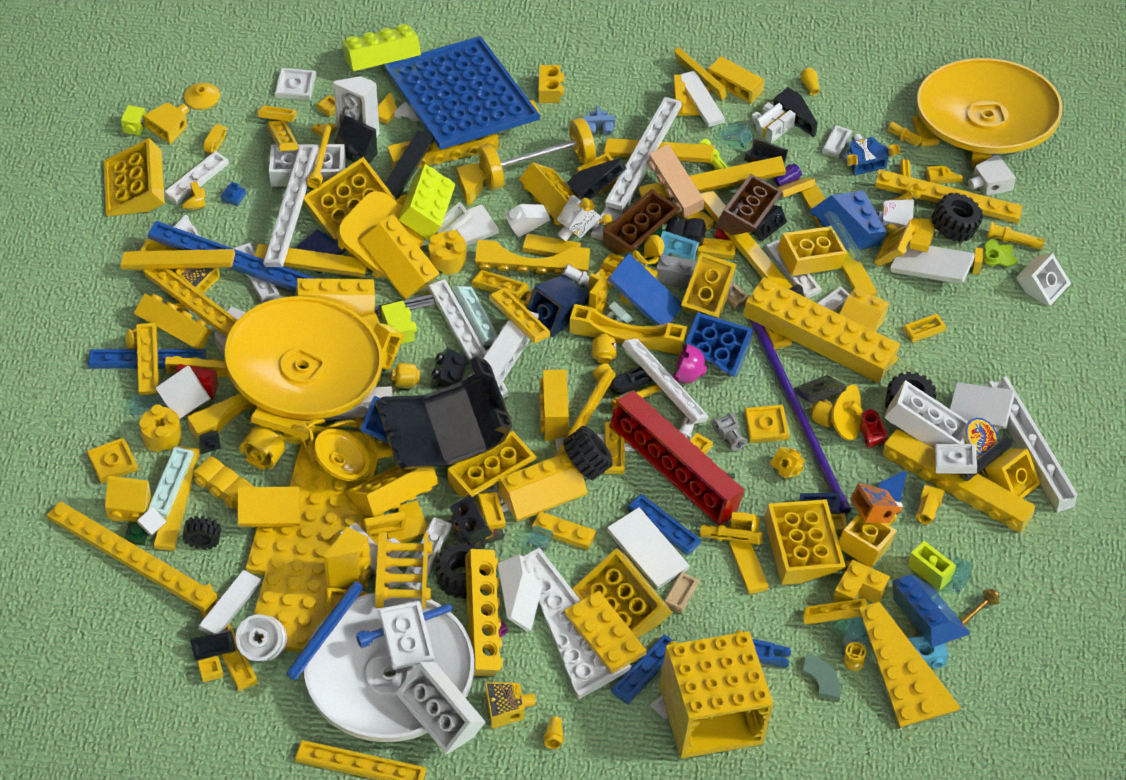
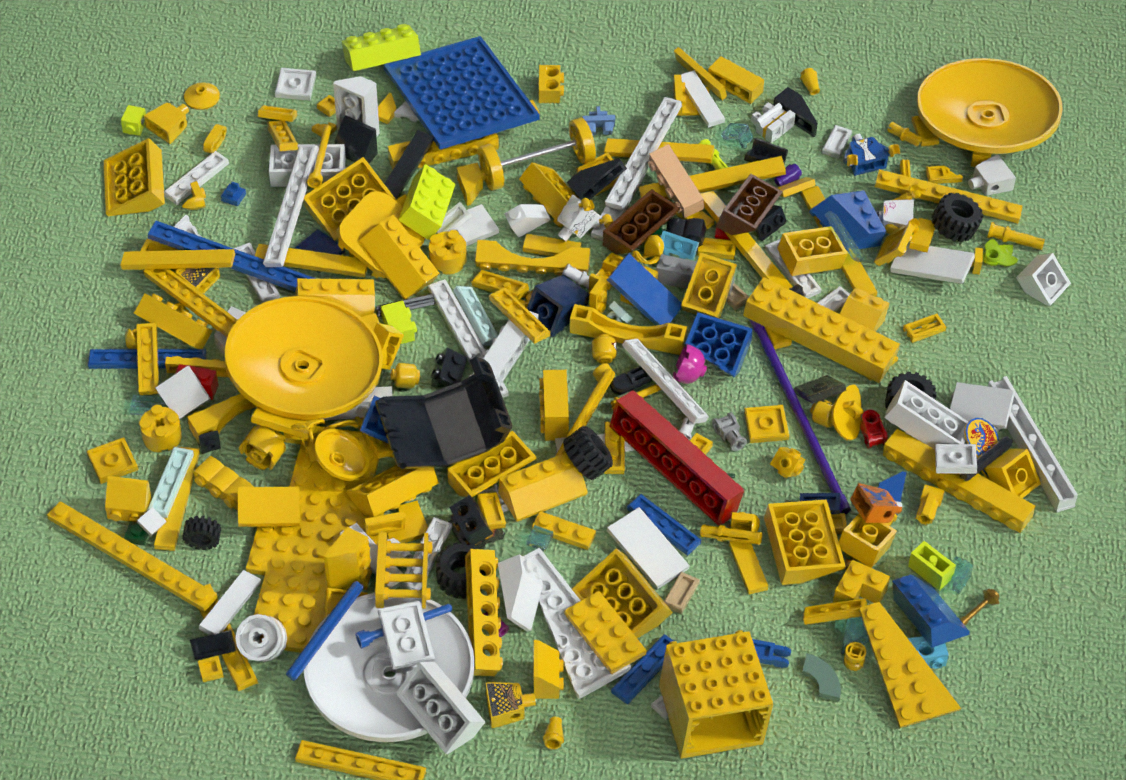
none -> yellow slope [534,640,564,699]

